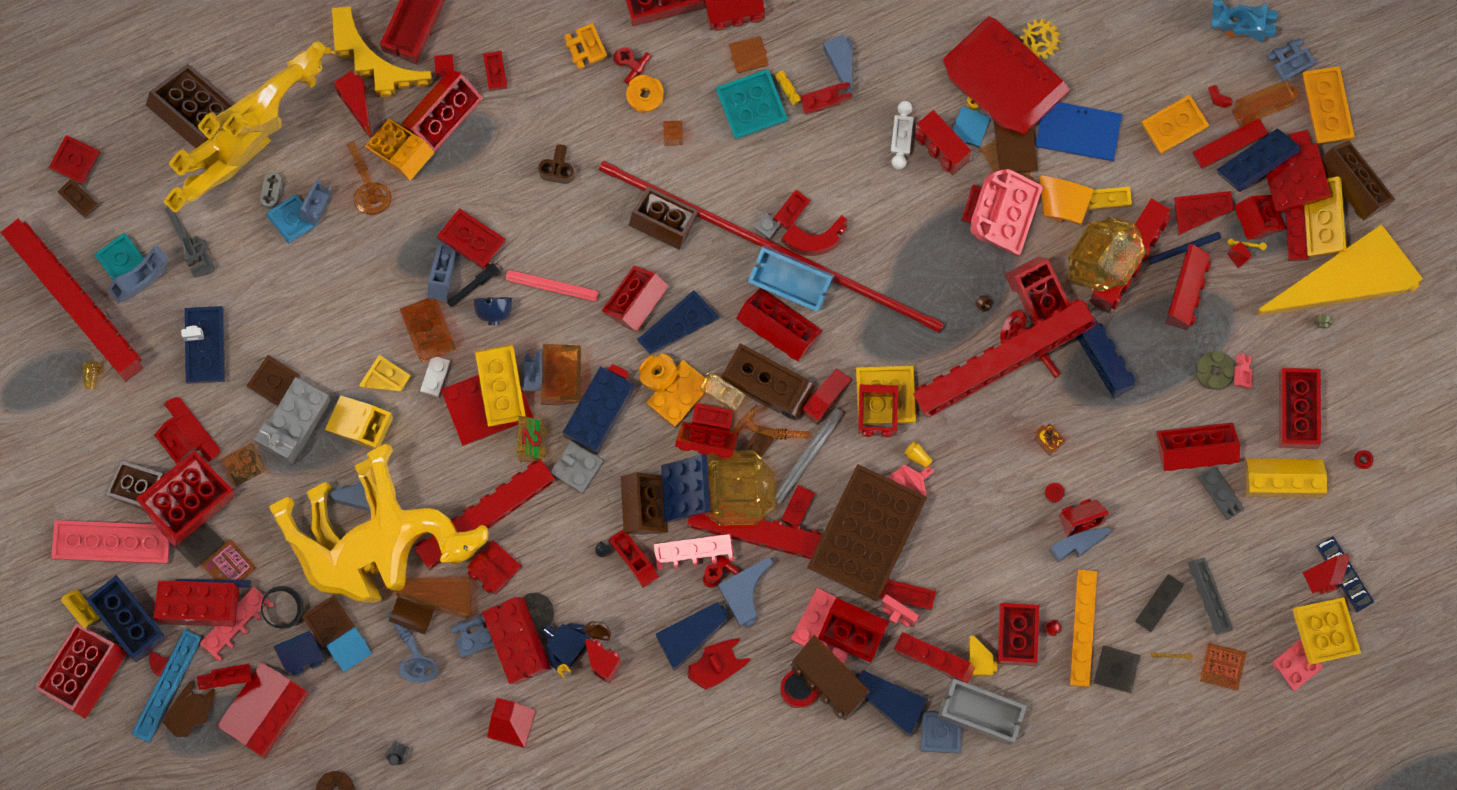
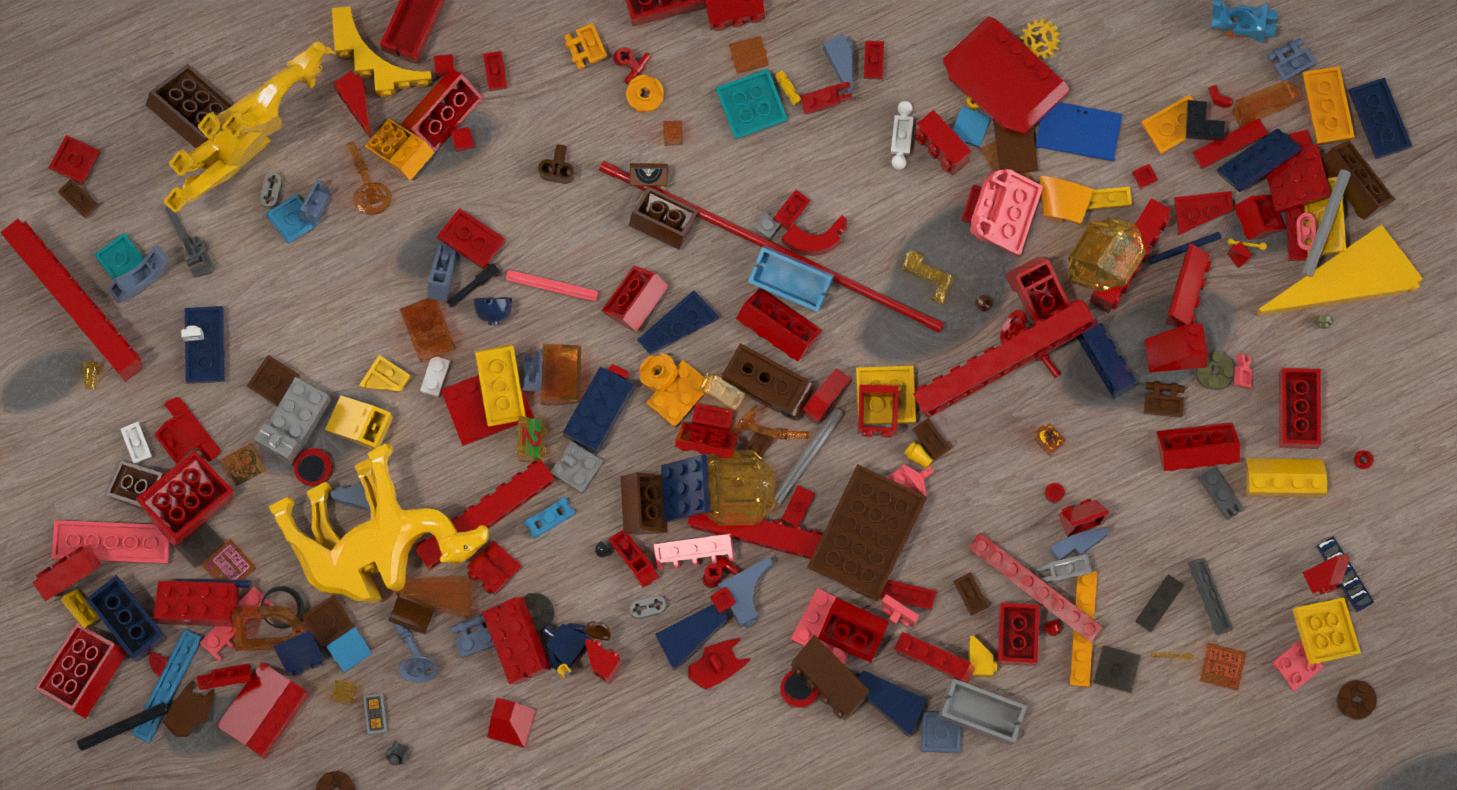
none -> red brick [32,546,101,602]
none -> black axle [77,702,168,751]
none -> white plate [120,422,153,465]
none -> clear orange window [232,606,302,651]
none -> tile [294,448,332,487]
none -> clear yellow brick [330,680,357,706]
none -> tile [363,693,388,735]
none -> red slope [451,127,475,152]
none -> dark azure plate [523,497,576,539]
none -> panel [630,163,668,187]
none -> light grey beam [630,596,666,619]
none -> red tile [709,587,736,614]
none -> red plate [864,41,884,79]
none -> clear yellow beam [901,250,955,304]
none -> reddish brown plate [912,418,951,460]
none -> reddish brown plate [953,572,989,616]
none -> plate [968,532,1103,643]
none -> light grey hinge [1035,554,1092,583]
none -> red tile [1132,164,1158,190]
none -> reddish brown plate [1143,381,1185,418]
none -> red slope [1144,323,1208,373]
none -> black plate [1185,100,1225,141]
none -> coral plate [1296,213,1318,251]
none -> light grey axle [1302,169,1351,277]
none -> reddish brown plate [1336,680,1377,720]
none -> dark blue plate [1348,77,1412,160]

